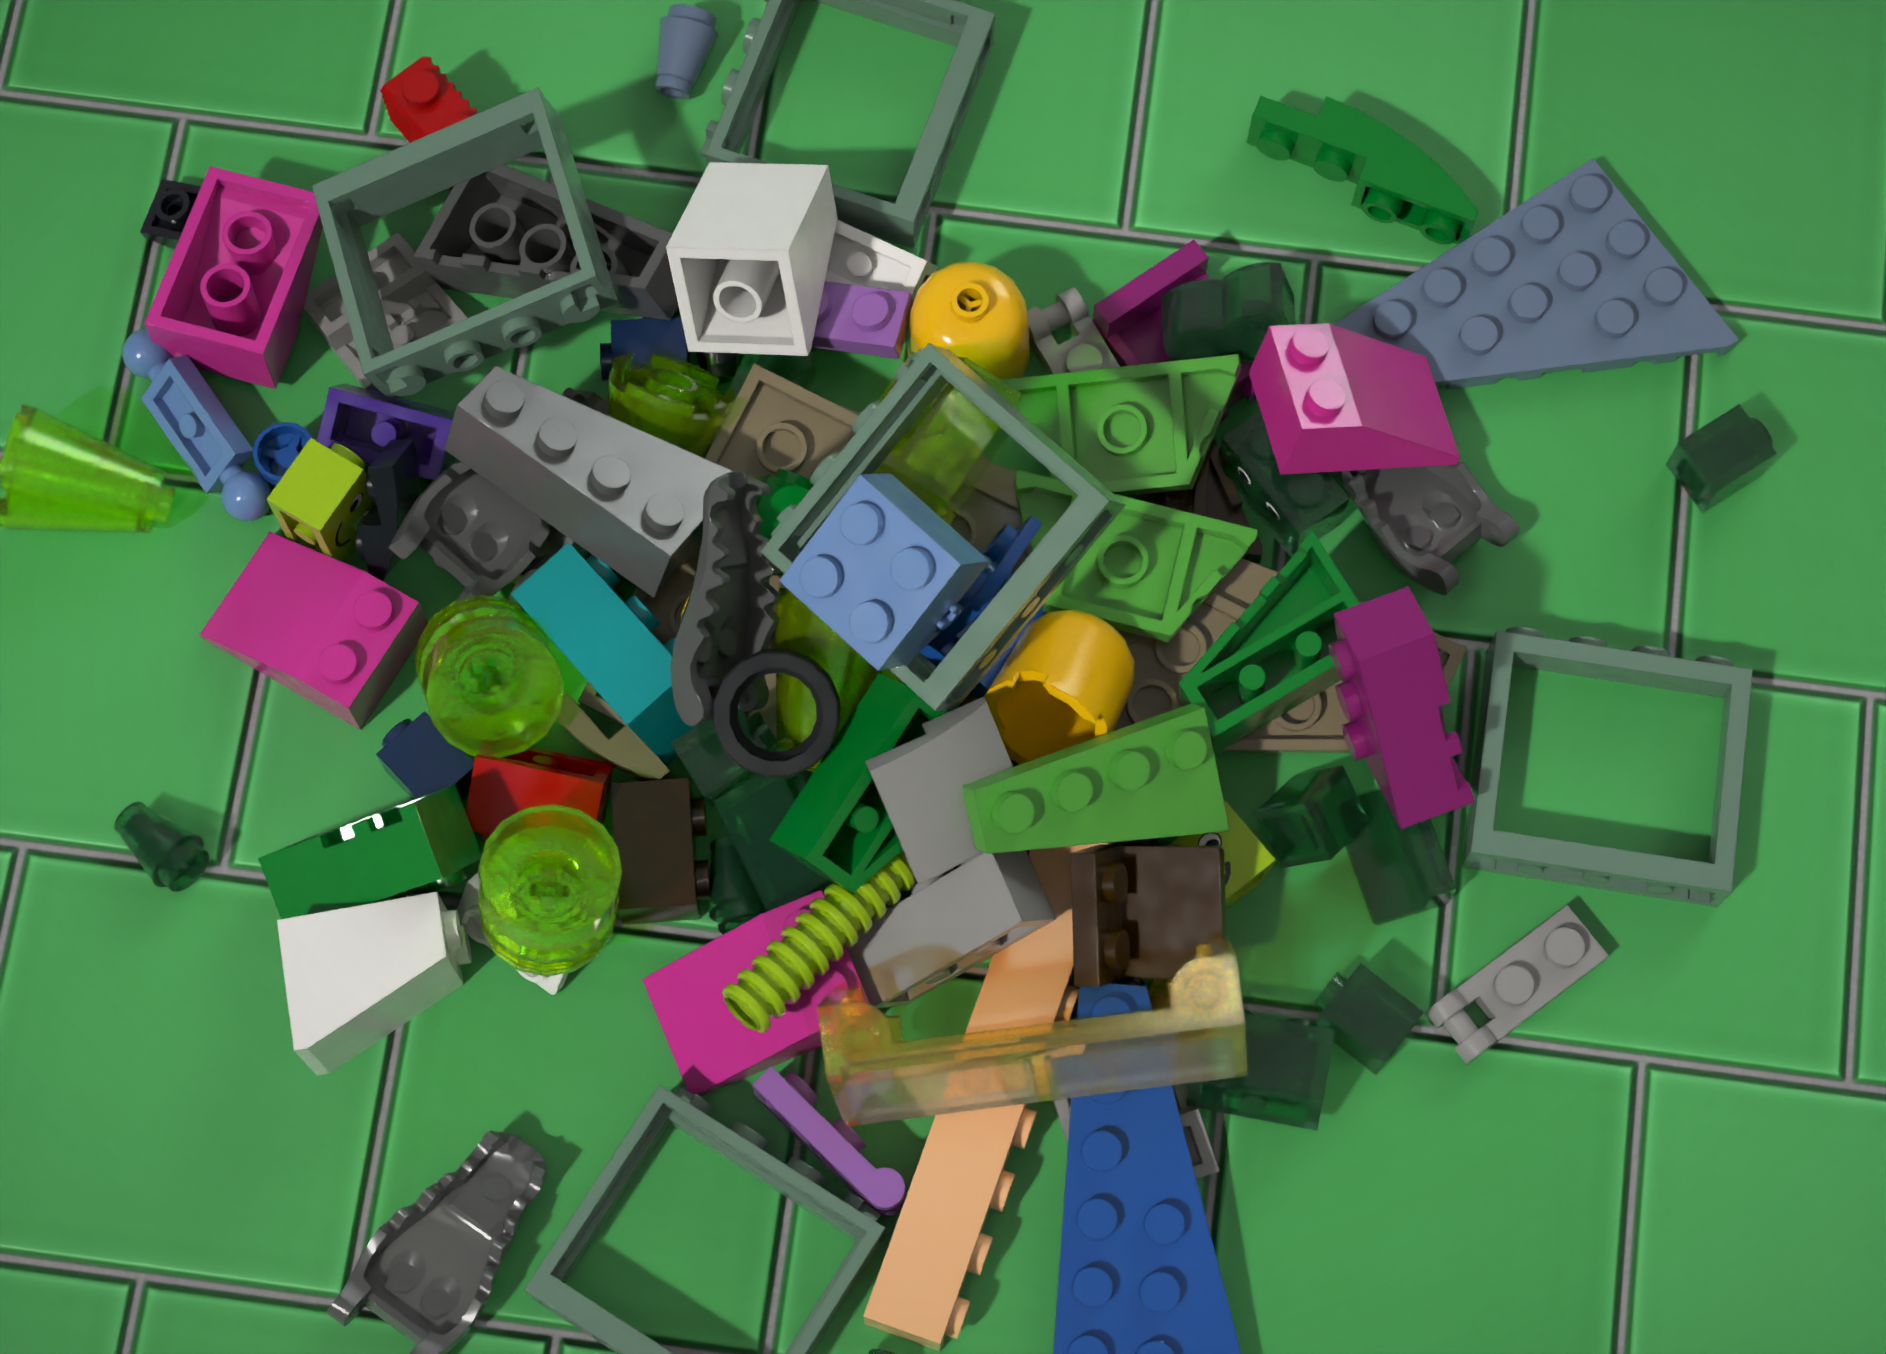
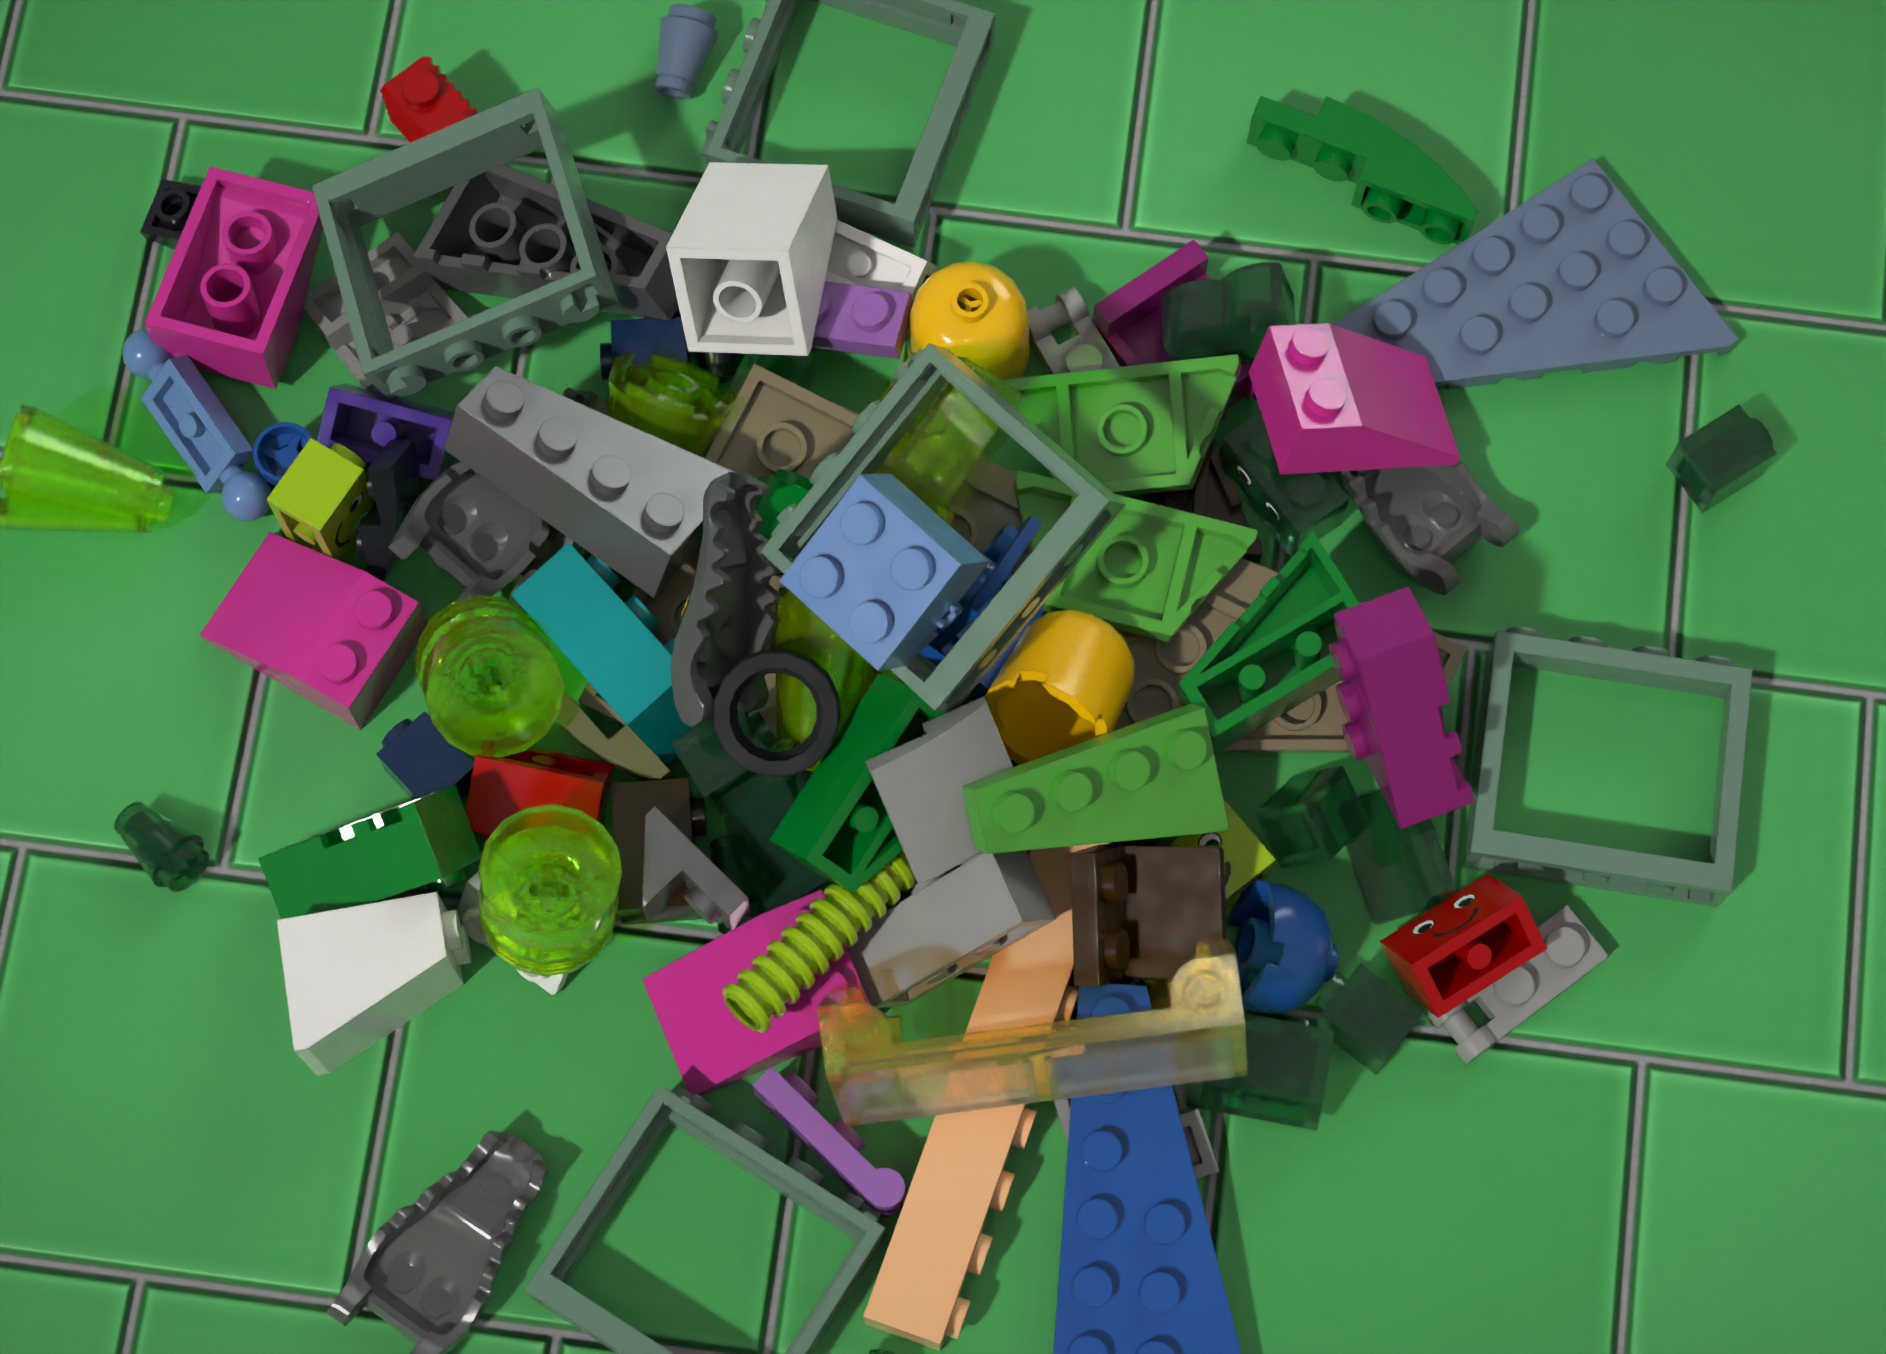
none -> flat silver slope [642,806,751,931]
none -> blue cylinder [1219,880,1338,1014]
none -> red brick [1380,873,1548,1018]

